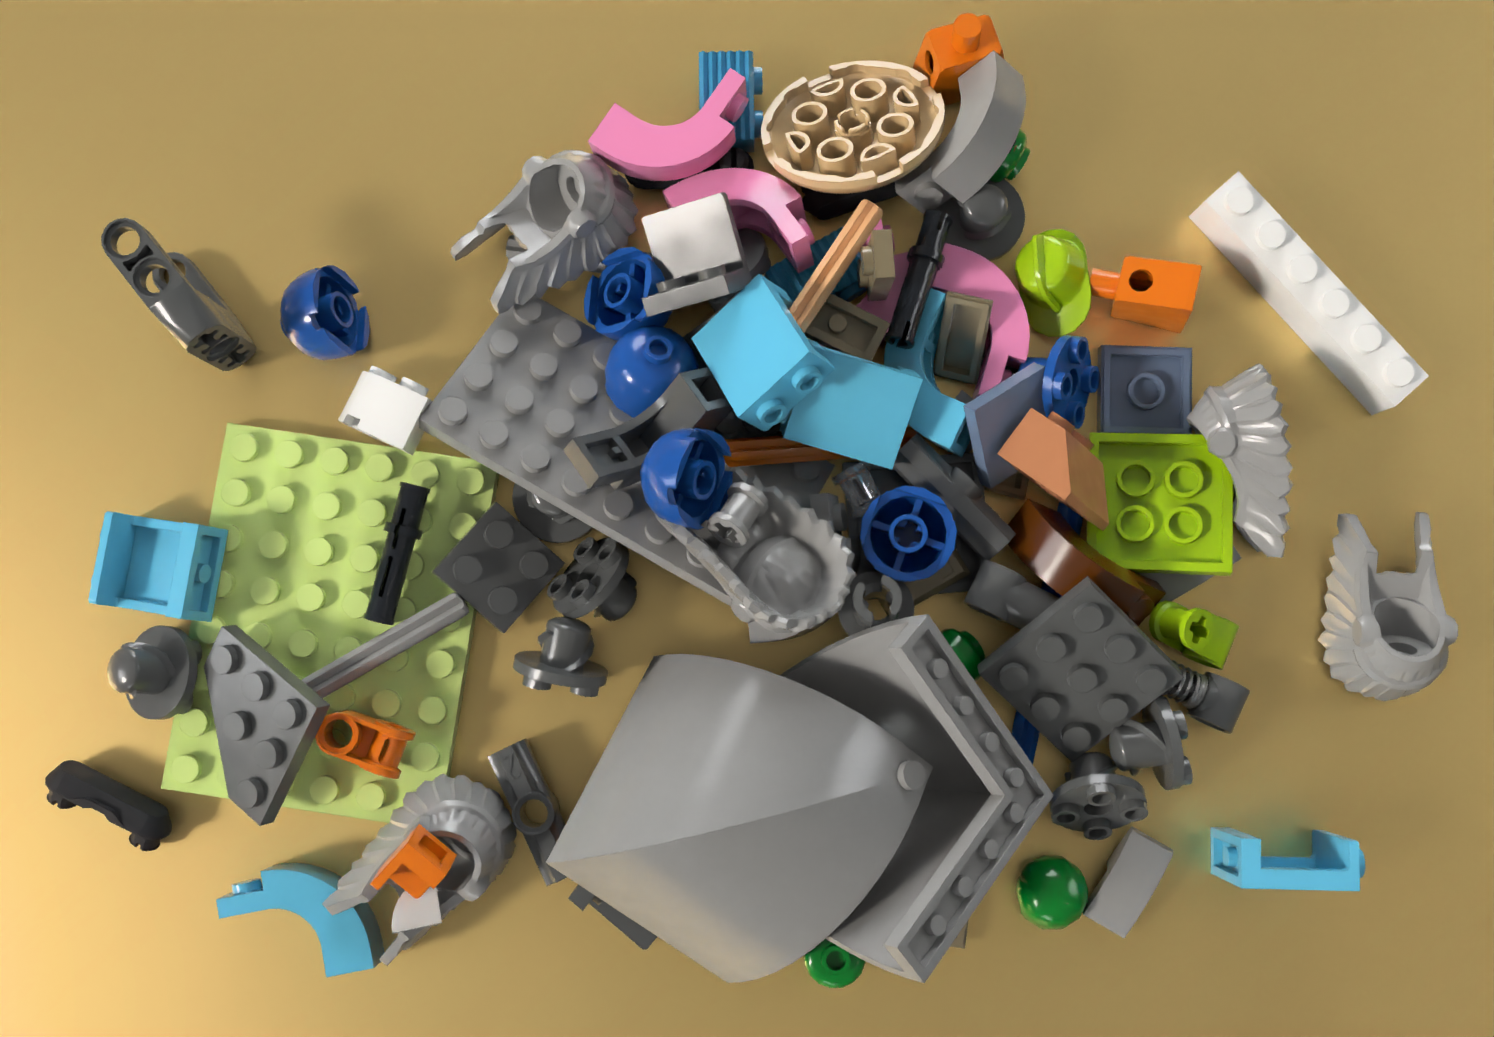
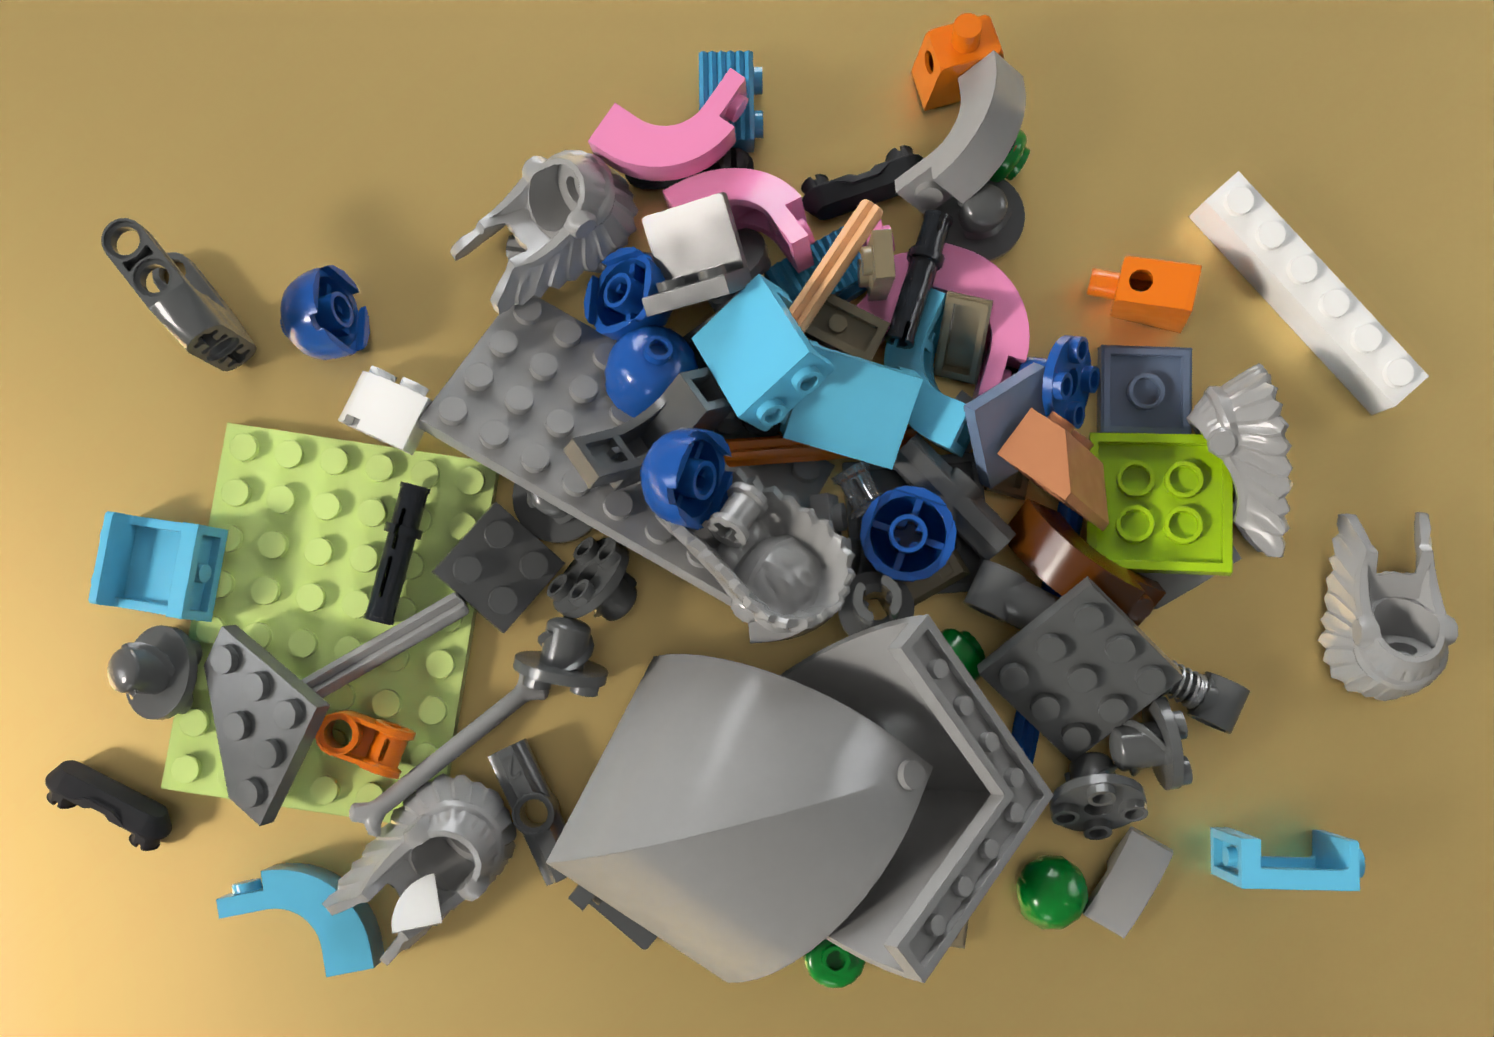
orange panel [370,824,457,899] -> none
tan brick [761,60,945,194] -> none
lime piece [1015,229,1092,337] -> none
lime piece [1149,600,1239,670] -> none
none -> light grey piece [349,673,549,837]

